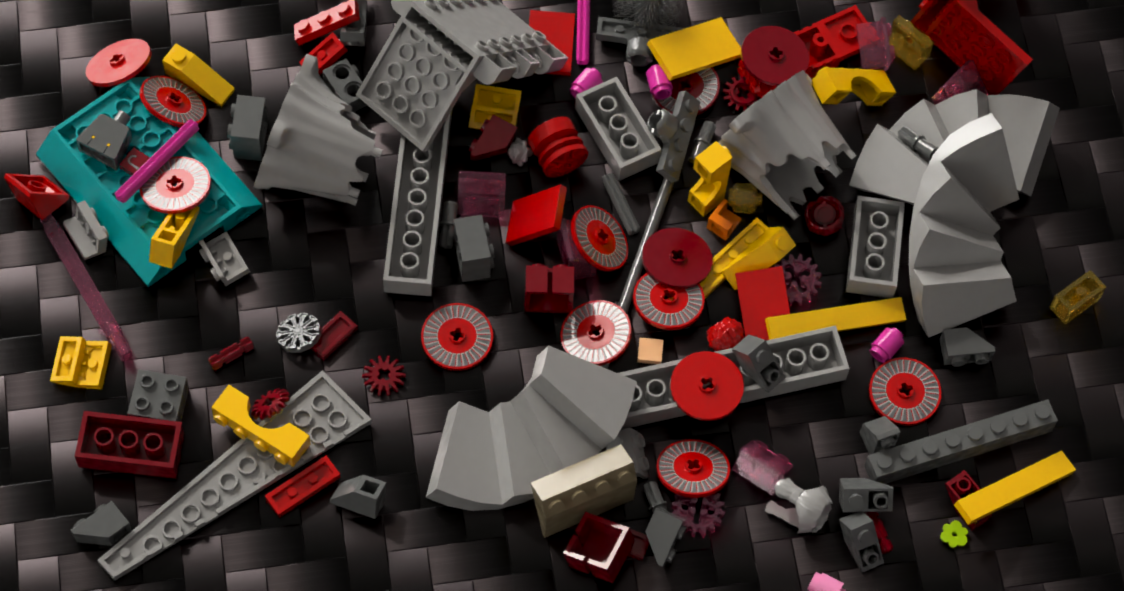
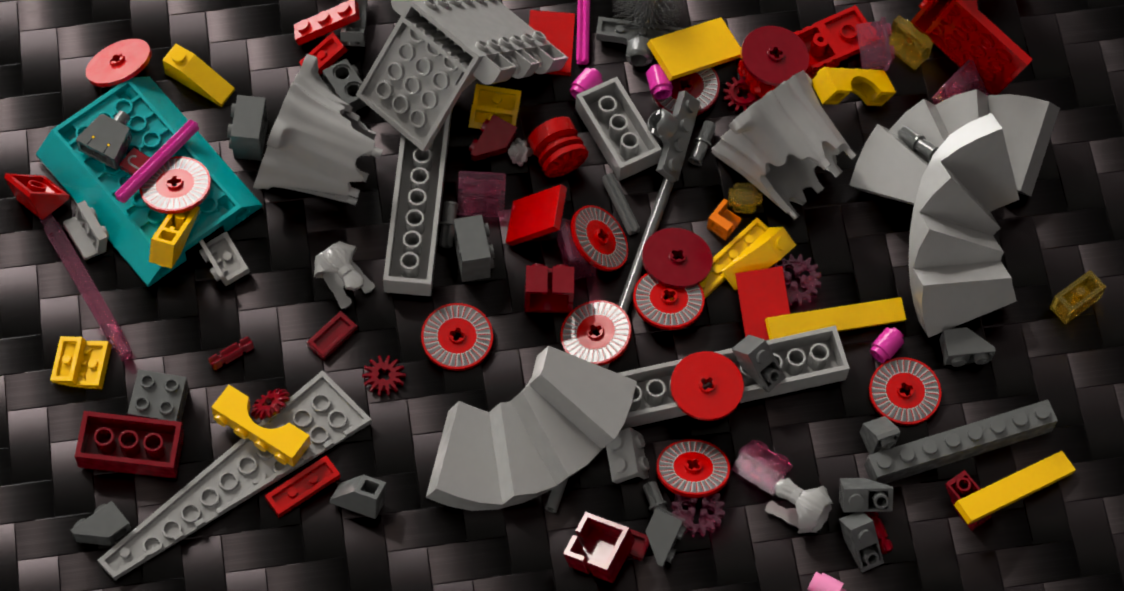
piece [139,76,206,127] -> none
wheel [276,312,322,353] -> none
dark tan slope [531,444,637,538] -> none
light nougat tile [637,338,664,365] -> none
yellow arch [688,141,733,217] -> none
red piece [706,317,744,351] -> none
dark red hair [805,196,844,236] -> none
light grey brick [846,196,905,298] -> none
lime plant [940,520,968,548] -> none
none -> light grey piece [314,241,375,309]

